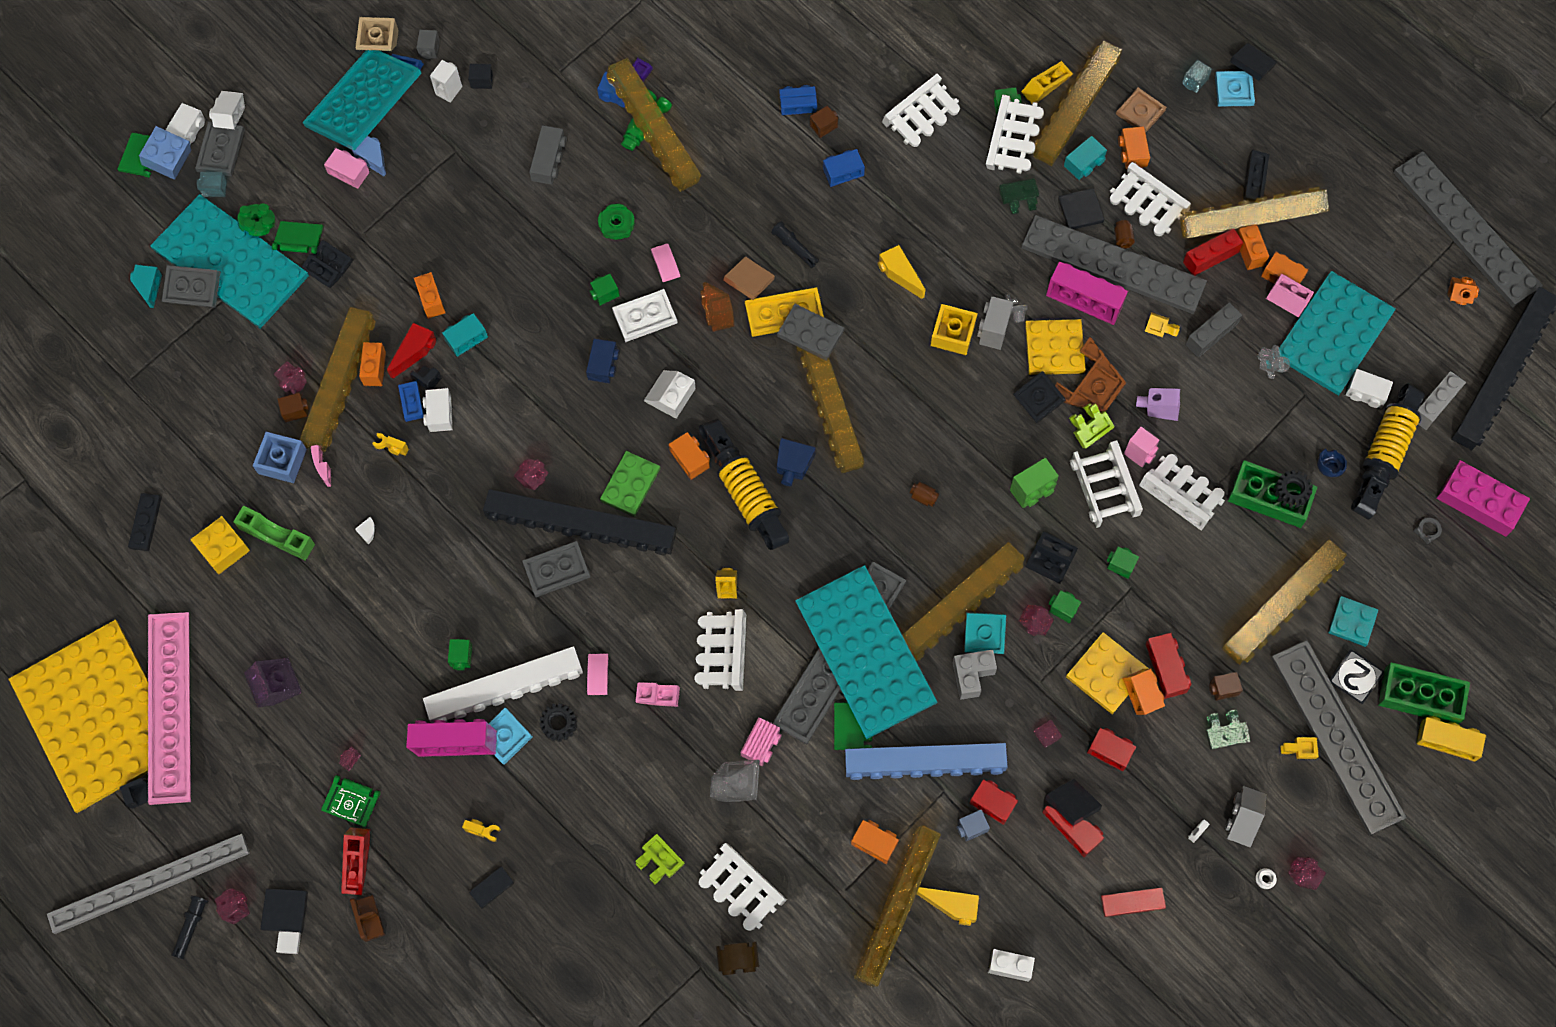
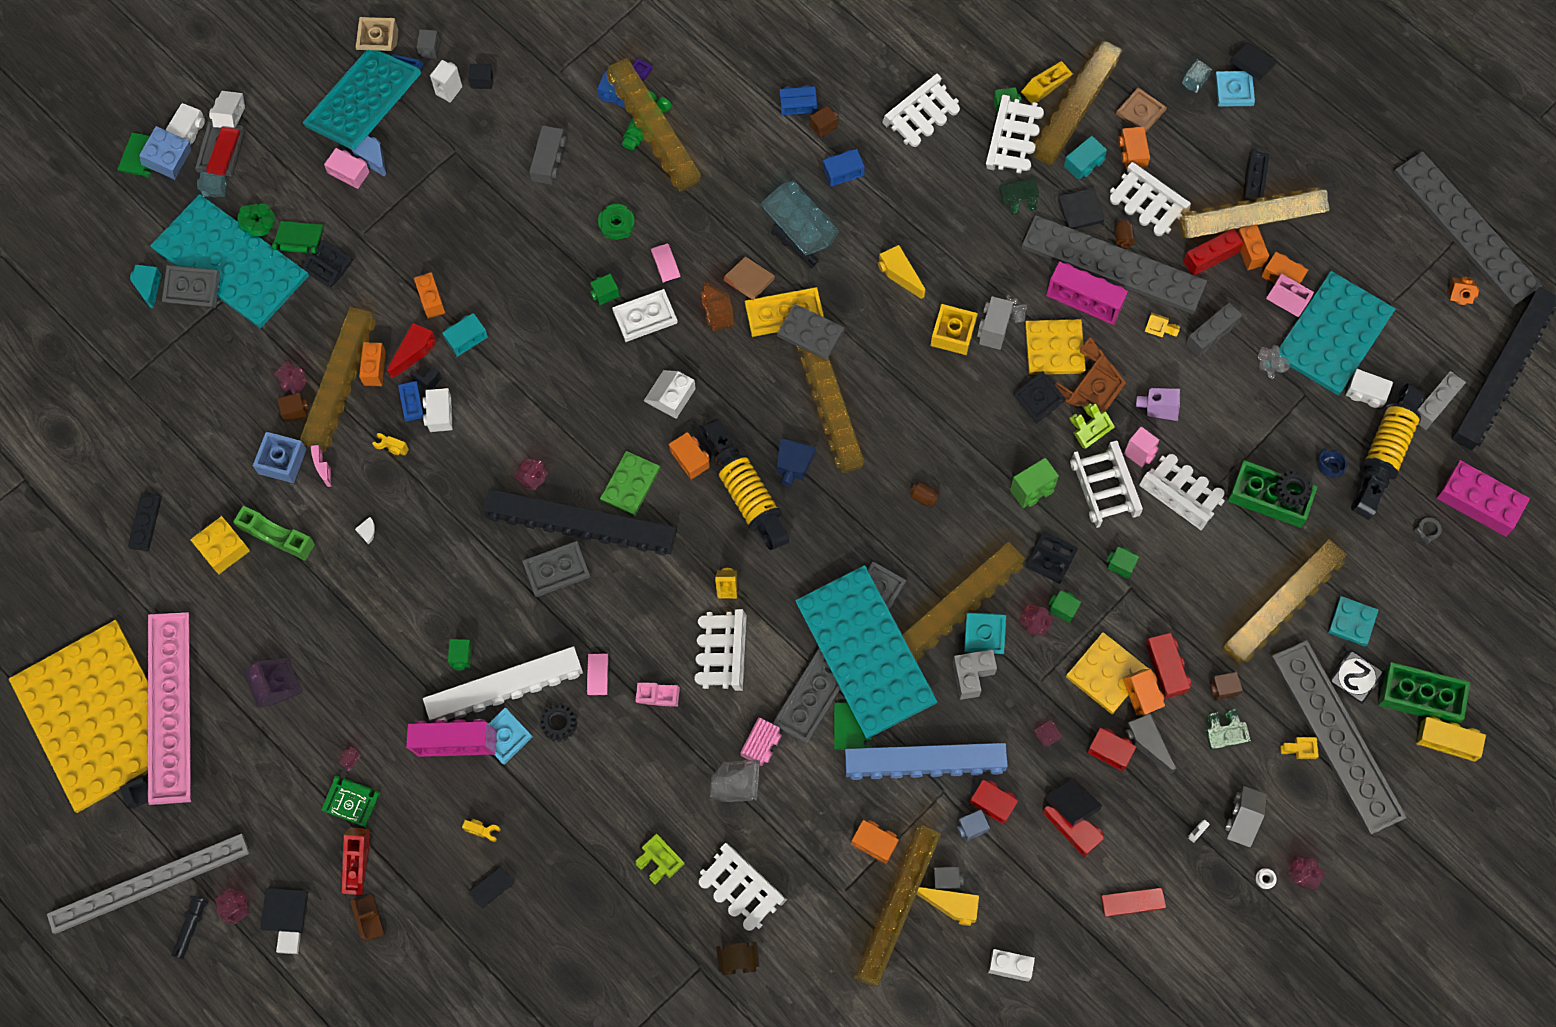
dark blue brick [586,339,620,383] -> none
none -> red tile [206,127,240,176]
none -> clear light blue slope [760,180,839,256]
none -> dark grey brick [933,867,963,891]
none -> dark grey slope [1125,714,1176,774]

